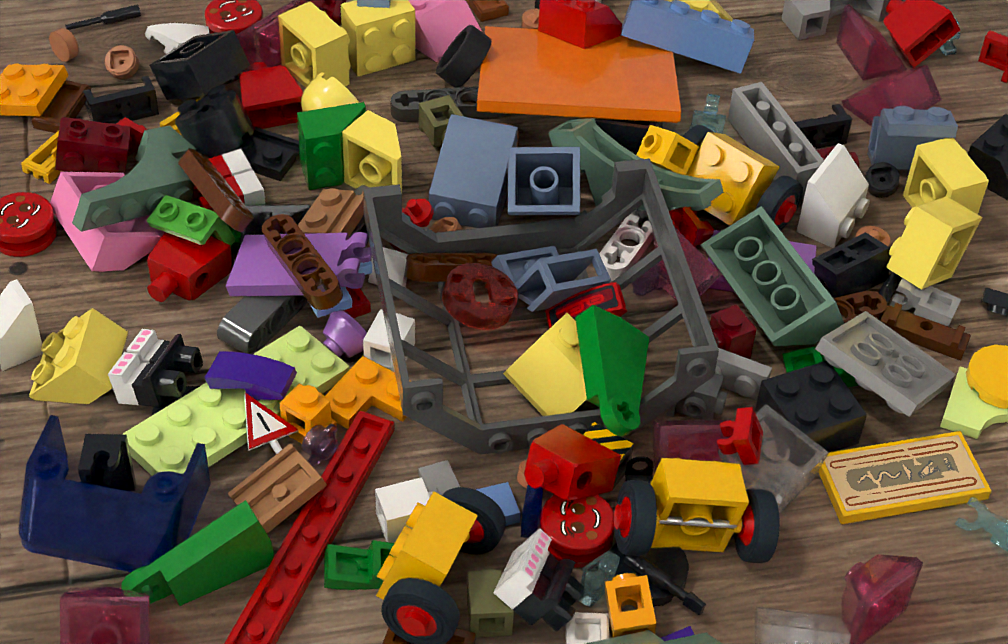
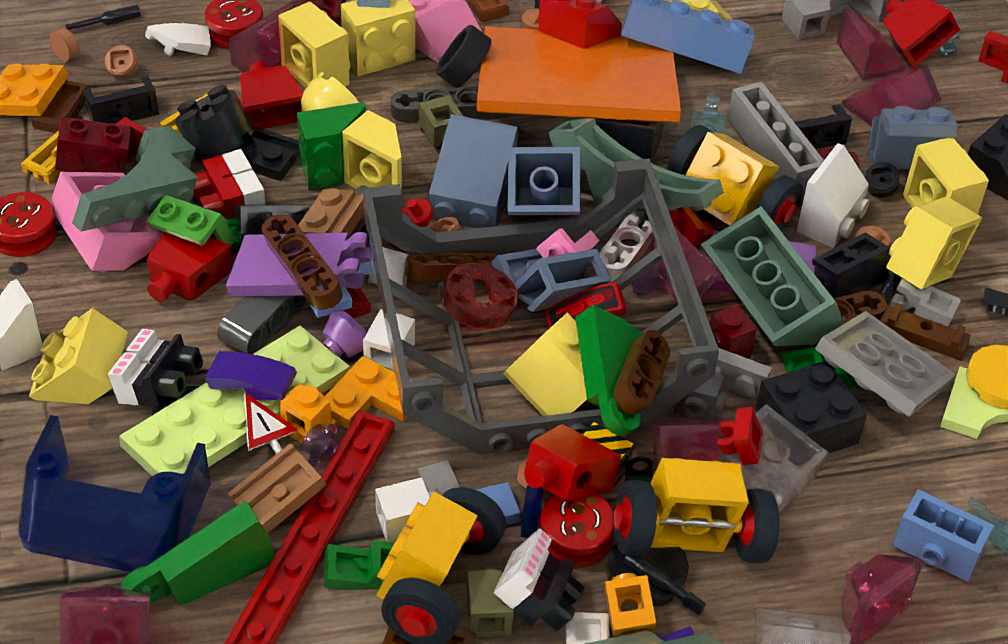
black hinge [78,434,136,519] -> none
black brick [149,30,250,102] -> none
reddish brown beam [178,148,254,233] -> none
clear light blue tile [578,551,620,607] -> none
yellow brick [636,125,699,175] -> none
tile [814,431,991,525] -> none
none -> bright pink bracket [537,228,600,258]
none -> reddish brown beam [614,330,670,415]
none -> medium blue brick [893,489,995,582]

